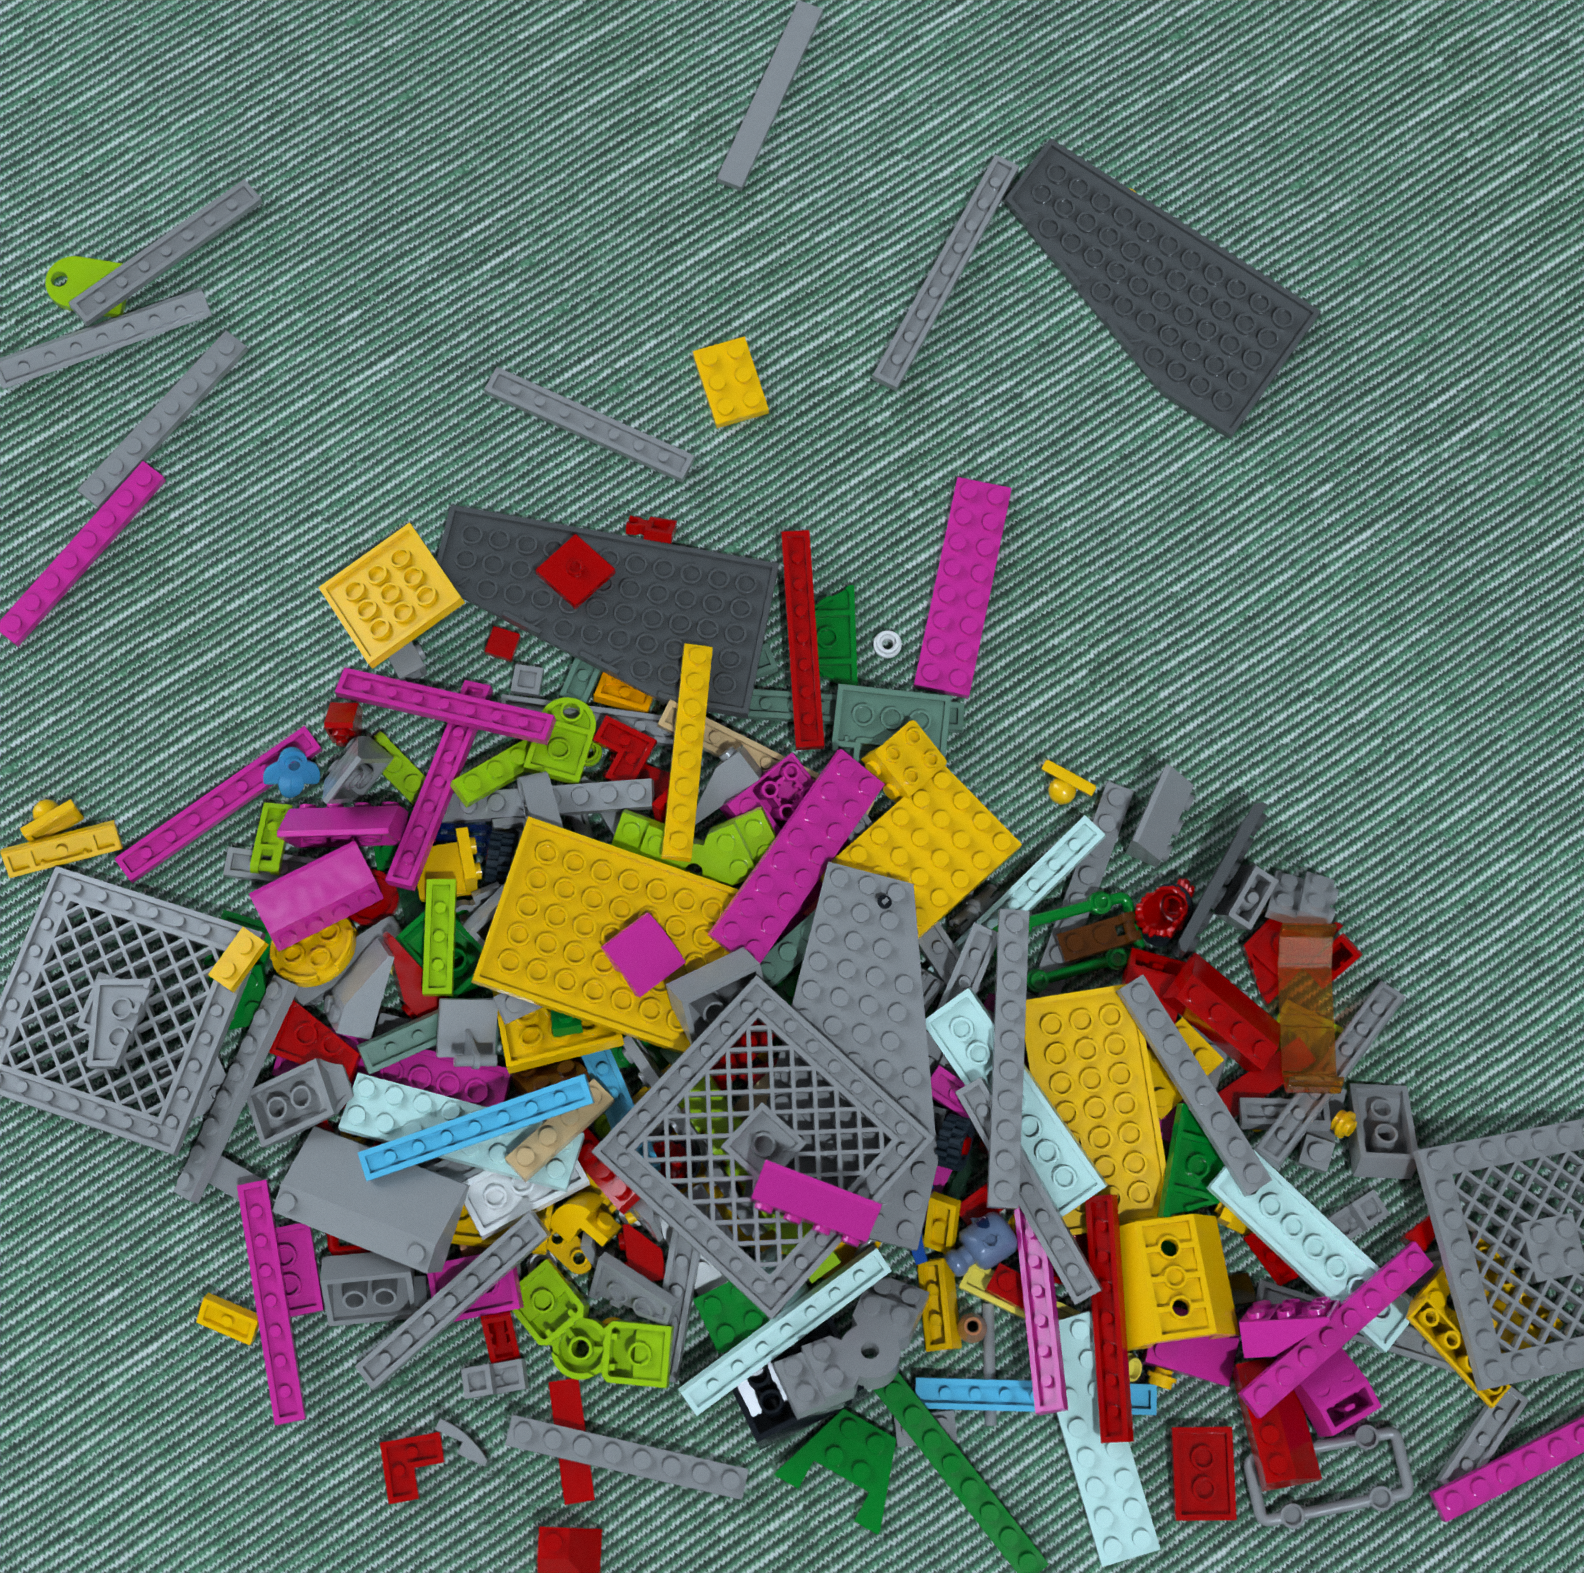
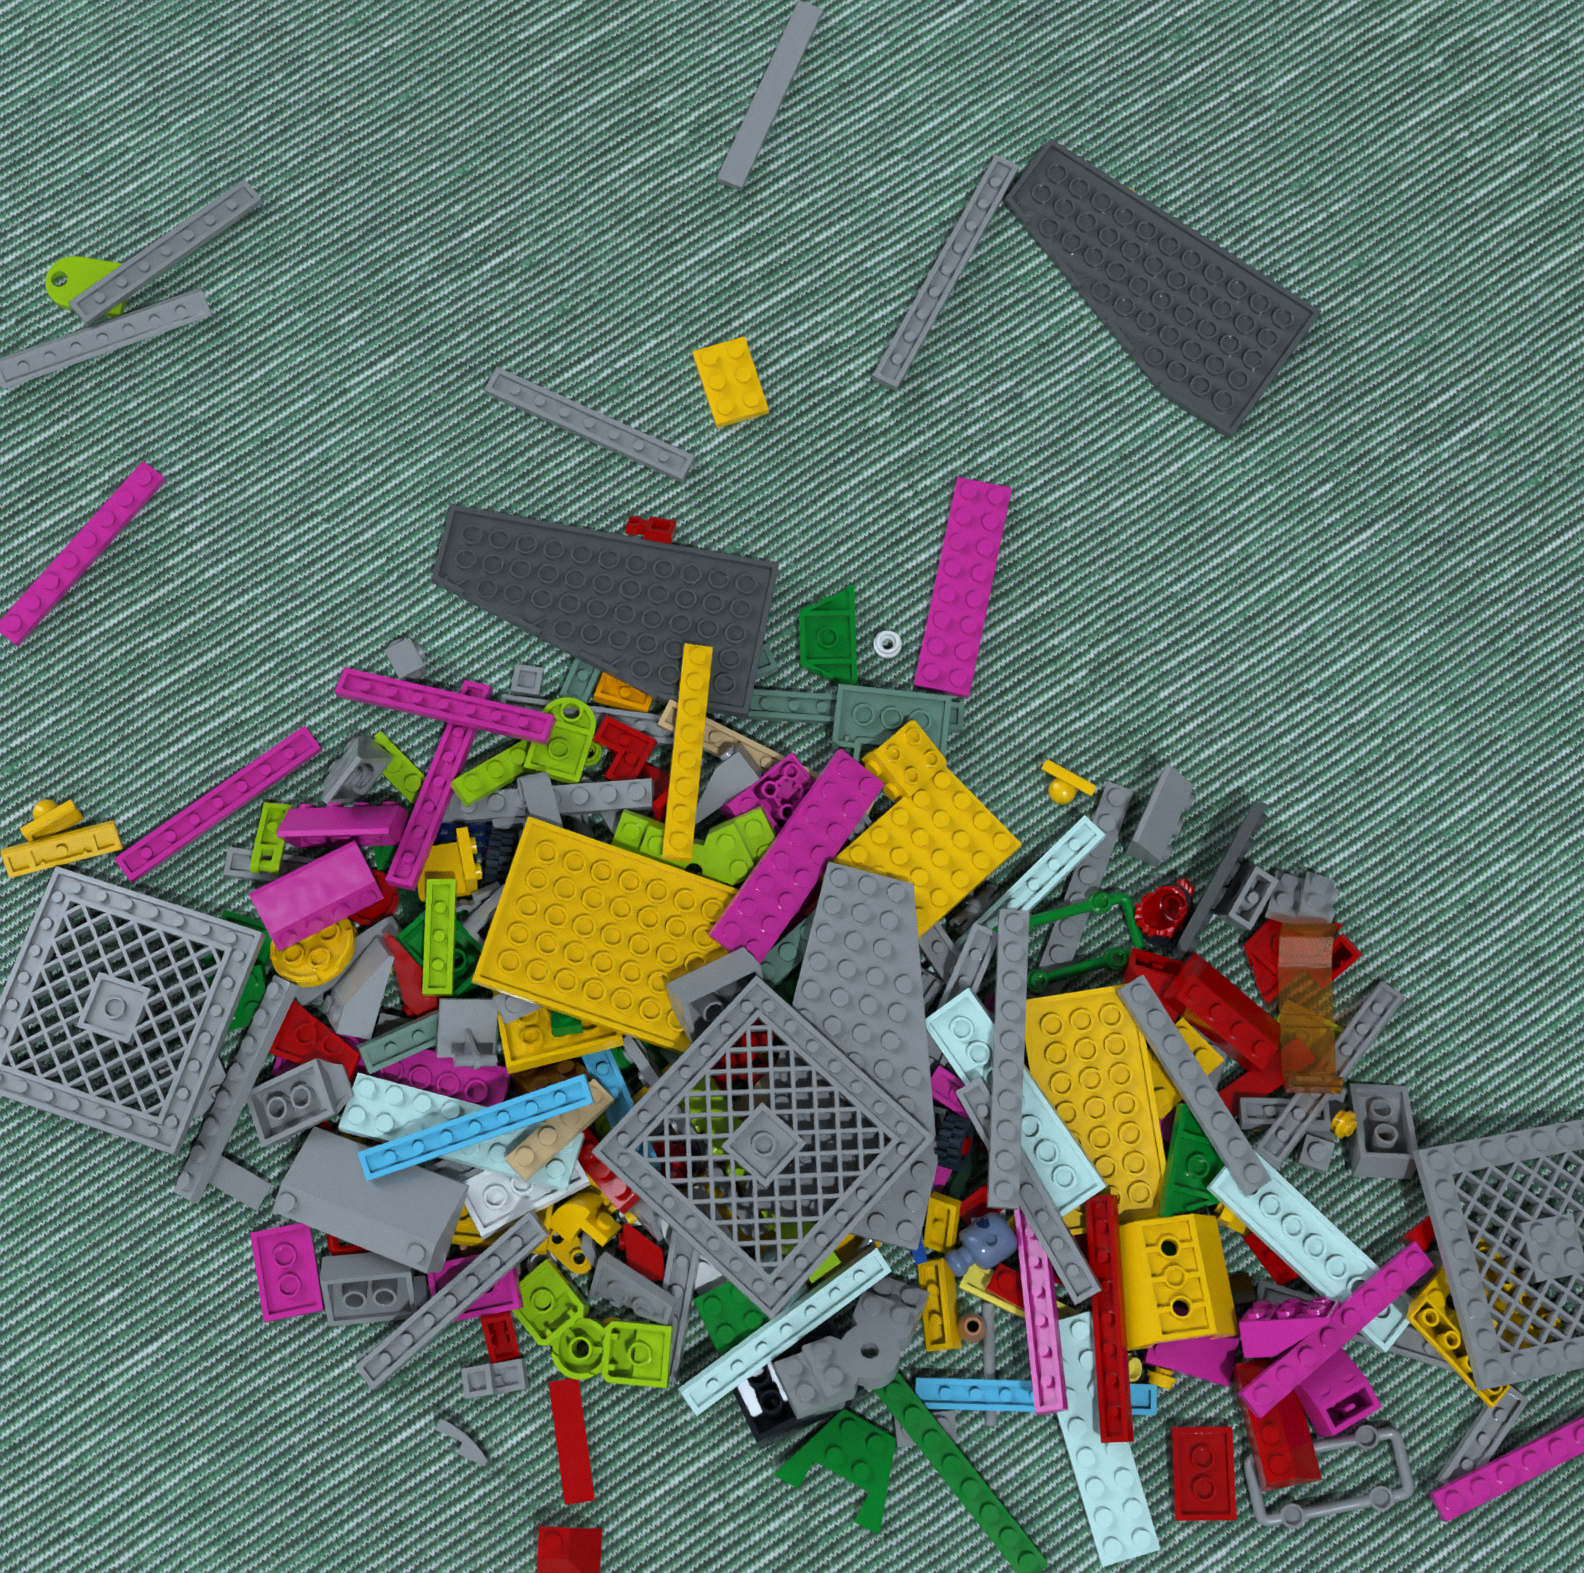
light grey plate [78,331,248,509] -> none
light grey wing [86,979,156,1069] -> none
yellow plate [196,1292,259,1345] -> none
yellow plate [208,927,269,993] -> none
dark pink plate [237,1180,307,1426] -> none
dark azure plate [263,747,320,799] -> none
yellow plate [318,522,465,669] -> none
red slope [324,702,363,747] -> none
red plate [380,1432,446,1504] -> none
red tile [484,626,521,662] -> none
light grey plate [505,1415,749,1500] -> none
red plate [536,534,616,610] -> none
dark pink slope [601,913,686,997] -> none
dark pink slope [750,1160,882,1247] -> none
red plate [781,530,824,751] -> none
black piece [877,895,892,909] -> none
reddish brown plate [1055,911,1142,964] -> none
light grey slope [1327,1189,1390,1240] -> none

